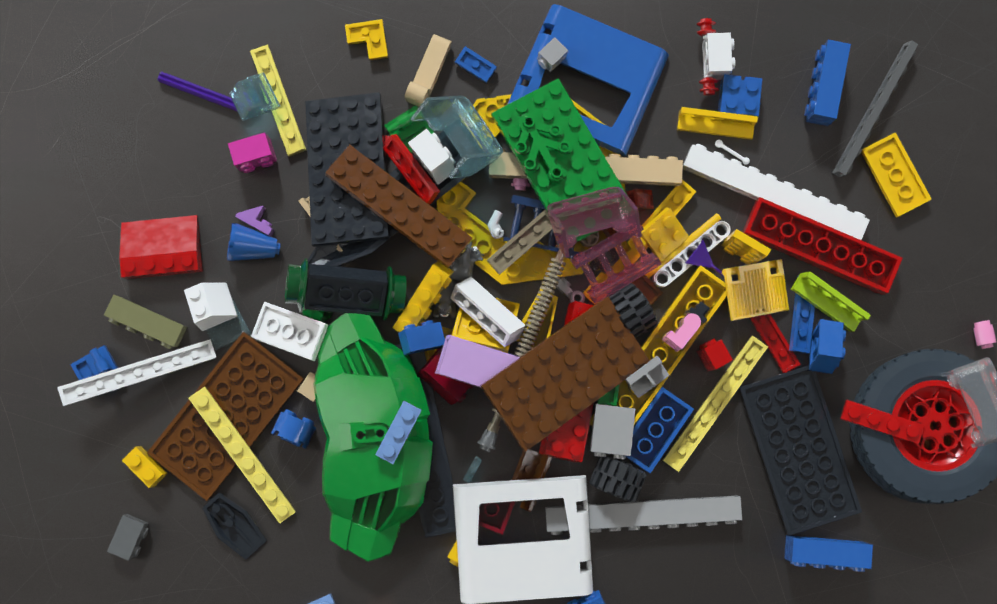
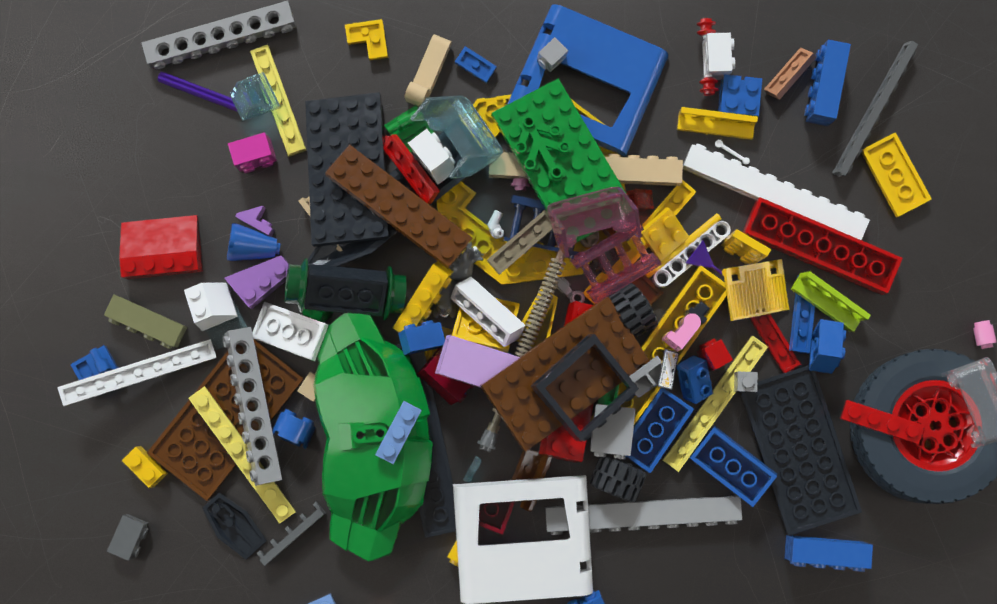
none -> light grey brick [141,1,296,69]
none -> light grey brick [223,327,282,486]
none -> medium lavender wedge [225,256,289,309]
none -> dark grey hinge [257,502,326,566]
none -> black window [531,334,639,441]
none -> sticker [658,349,679,390]
none -> blue brick [677,355,713,404]
none -> blue brick [690,426,777,507]
none -> light grey brick [734,371,758,392]
none -> nougat plate [764,48,816,100]

